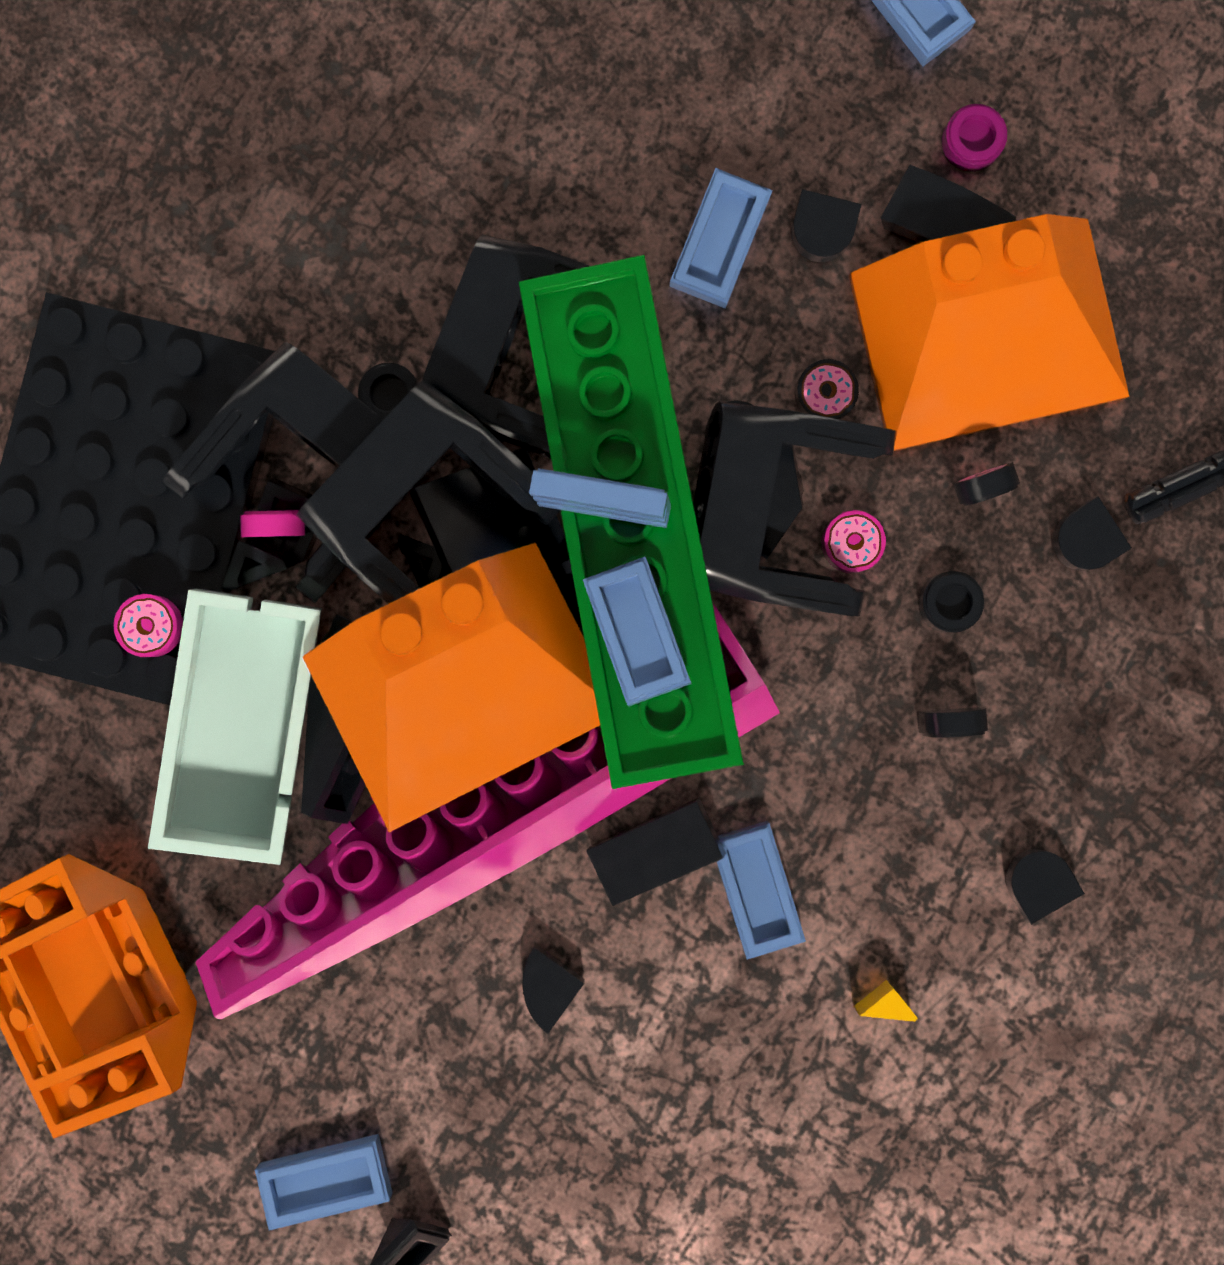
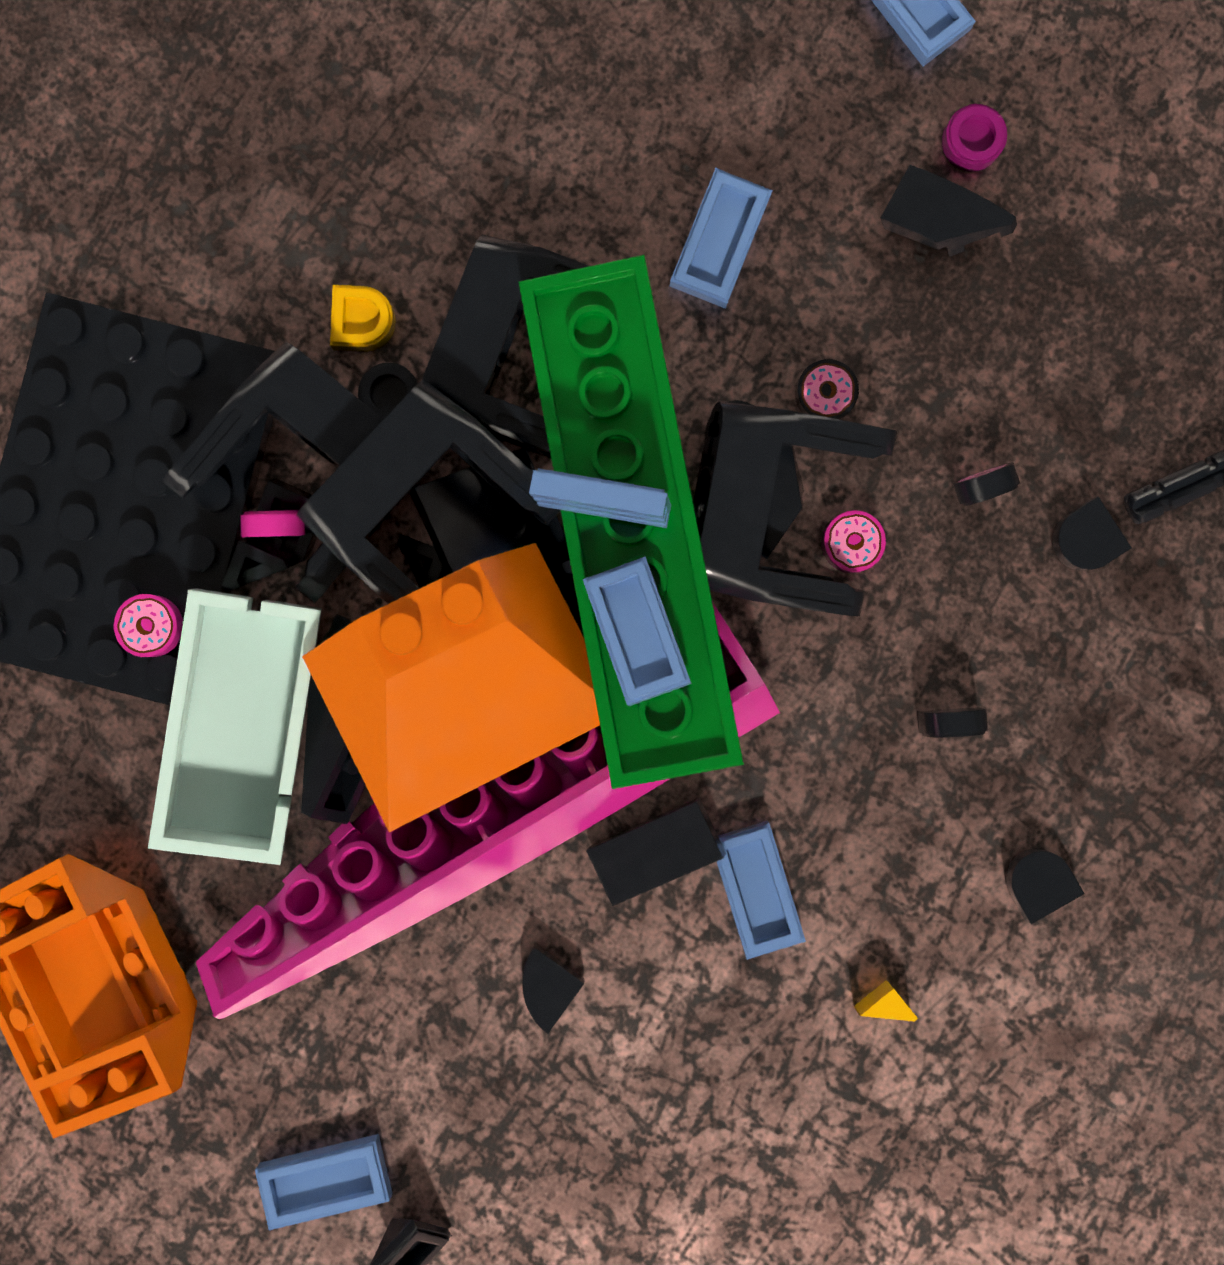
black tile [791,189,862,262] -> none
orange slope [849,214,1130,451] -> none
black tile [918,571,984,633] -> none
none -> yellow tile [330,285,396,352]

